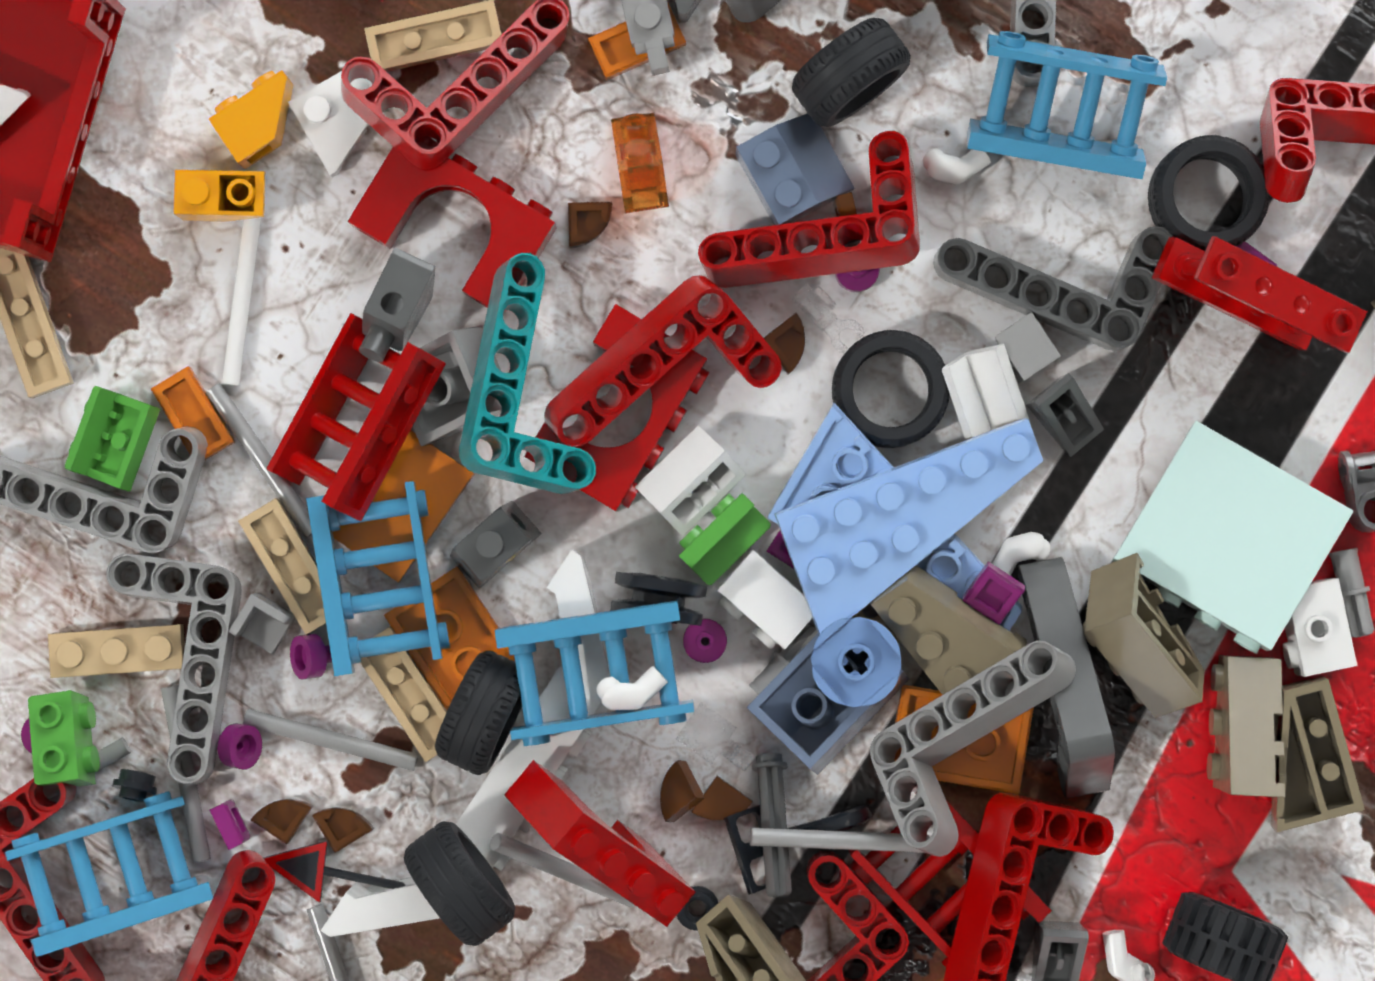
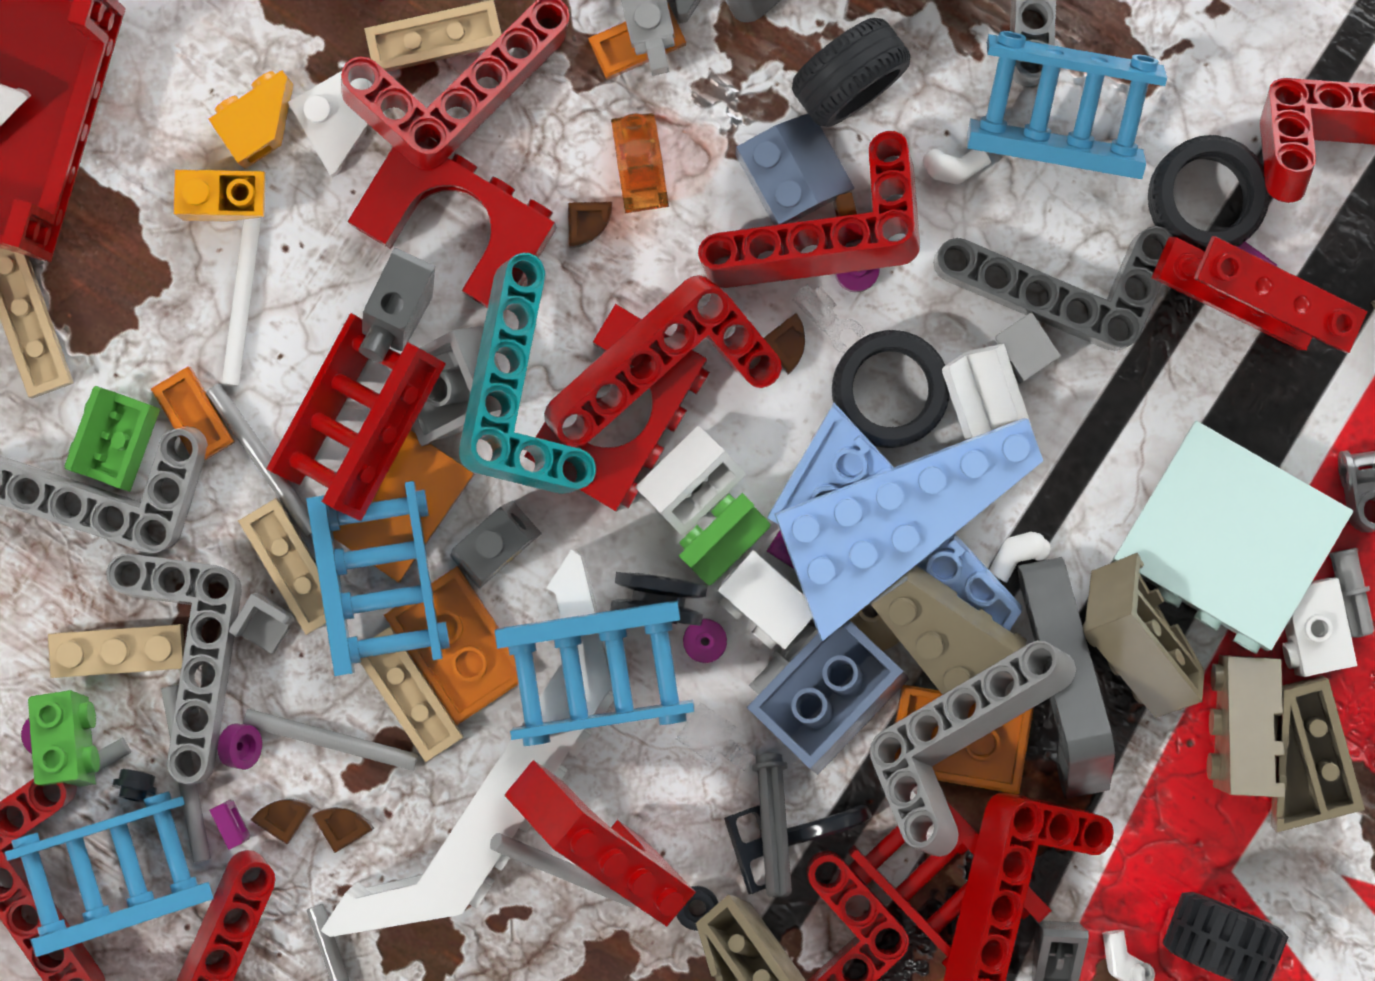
piece [263,840,405,903] -> none
magenta tile [290,634,332,680] -> none
black tyre [404,821,515,946] -> none
black tyre [435,651,522,775] -> none
white arm [597,666,668,710] -> none
reddish brown tile [660,760,705,822] -> none
reddish brown tile [691,775,753,820] -> none
light grey bar [750,828,930,853] -> none
medium blue plate [811,617,902,707] -> none
magenta tile [962,561,1025,625] -> none
dark grey slope [1026,373,1104,457] -> none

